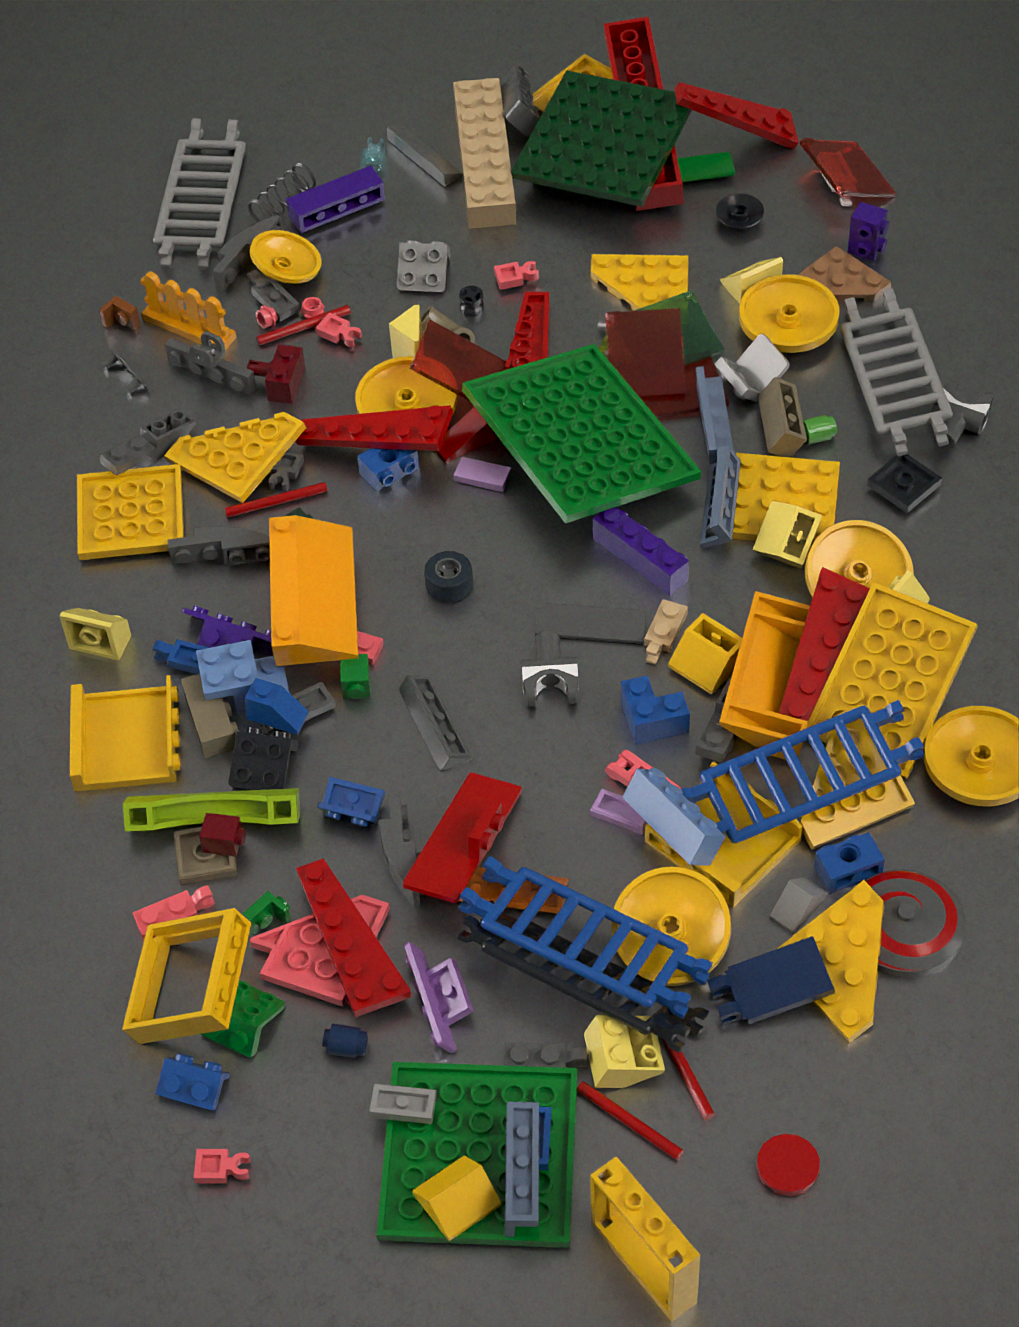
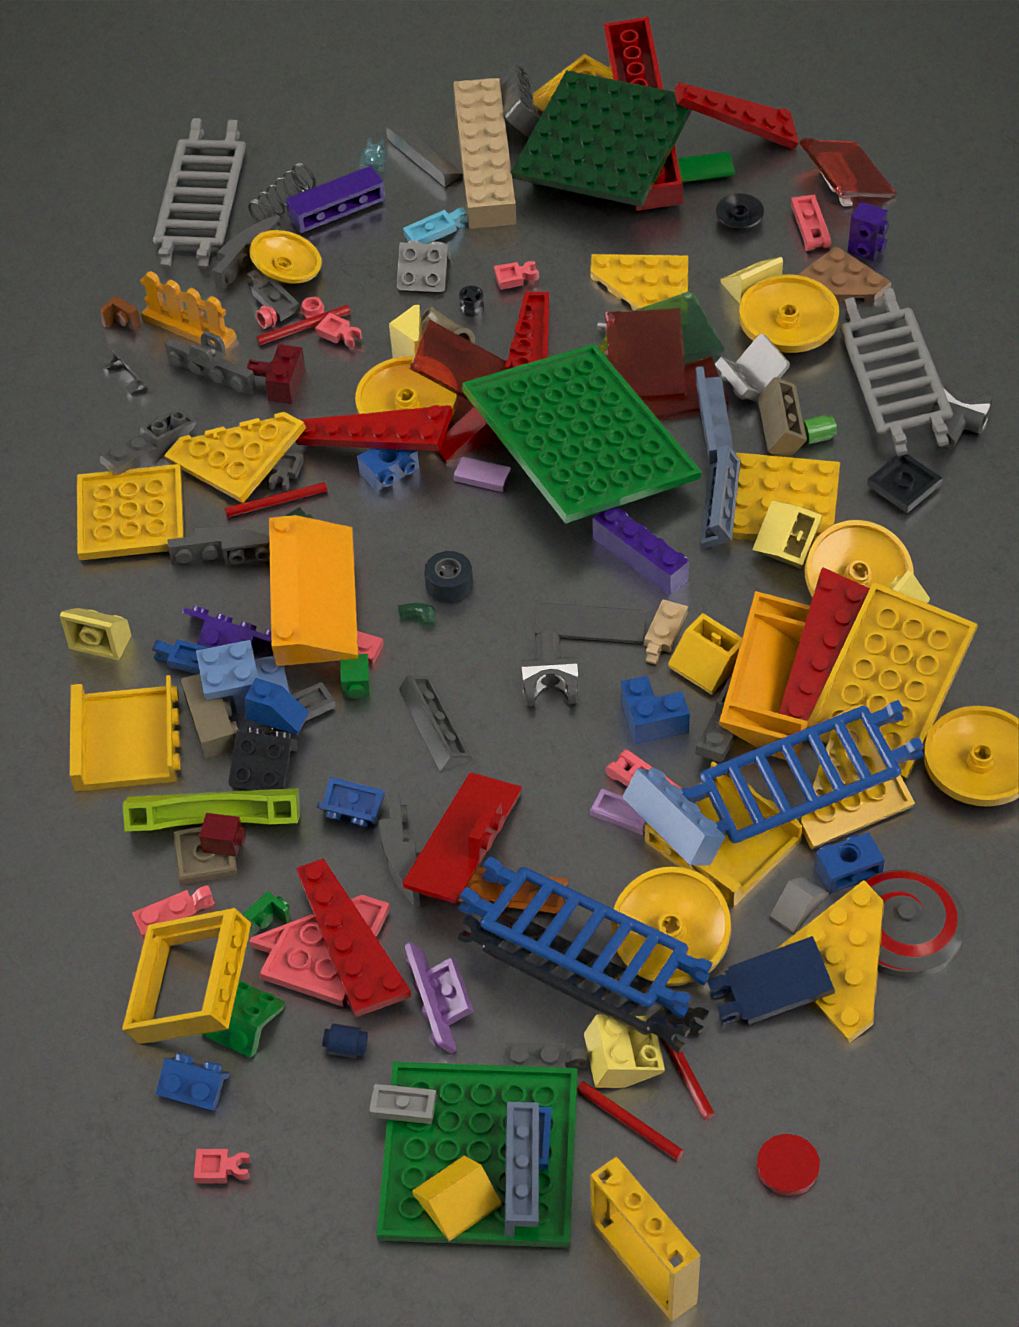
none -> clear green arm [398,602,436,623]
none -> medium azure plate [403,207,468,244]
none -> coral plate [791,194,831,251]

